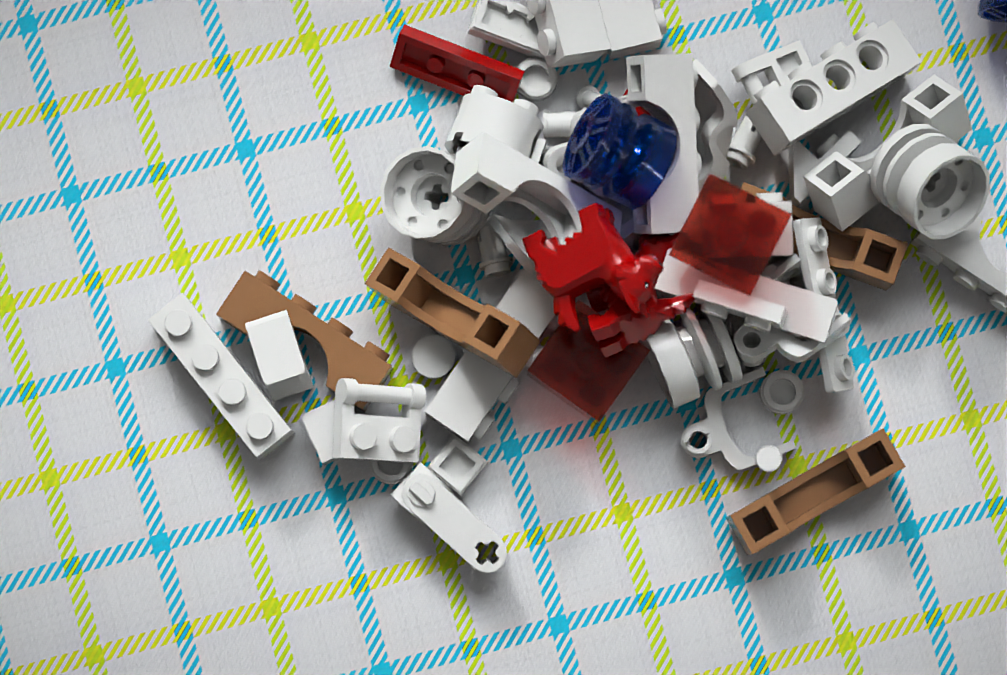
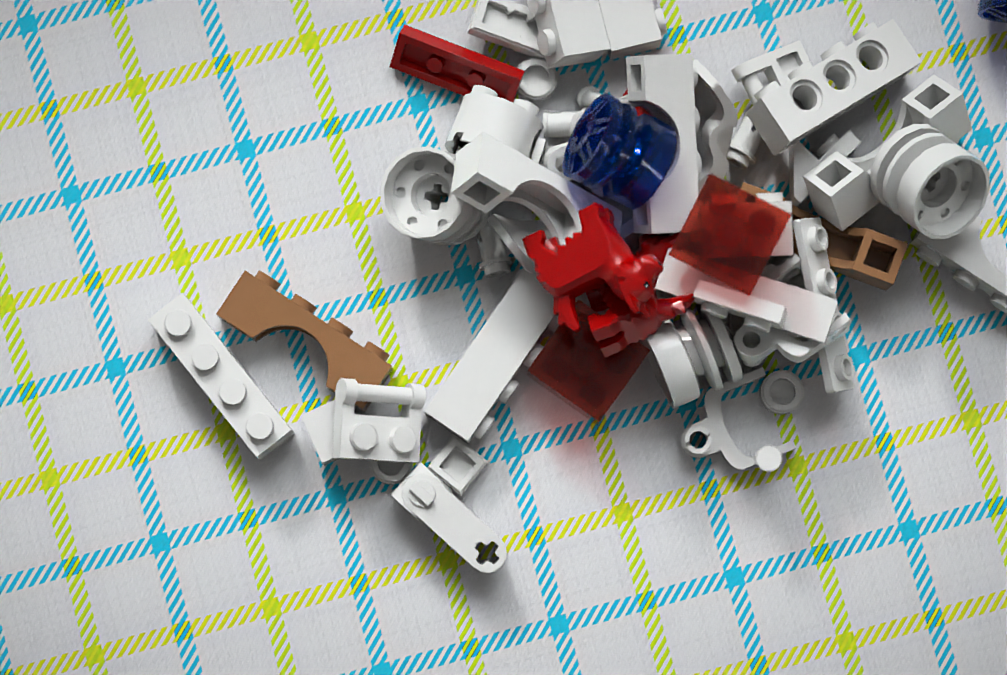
white slope [245,310,314,401] -> none
medium nougat arch [364,247,540,378] -> none
white tile [412,335,456,379] -> none
medium nougat arch [725,428,906,555] -> none

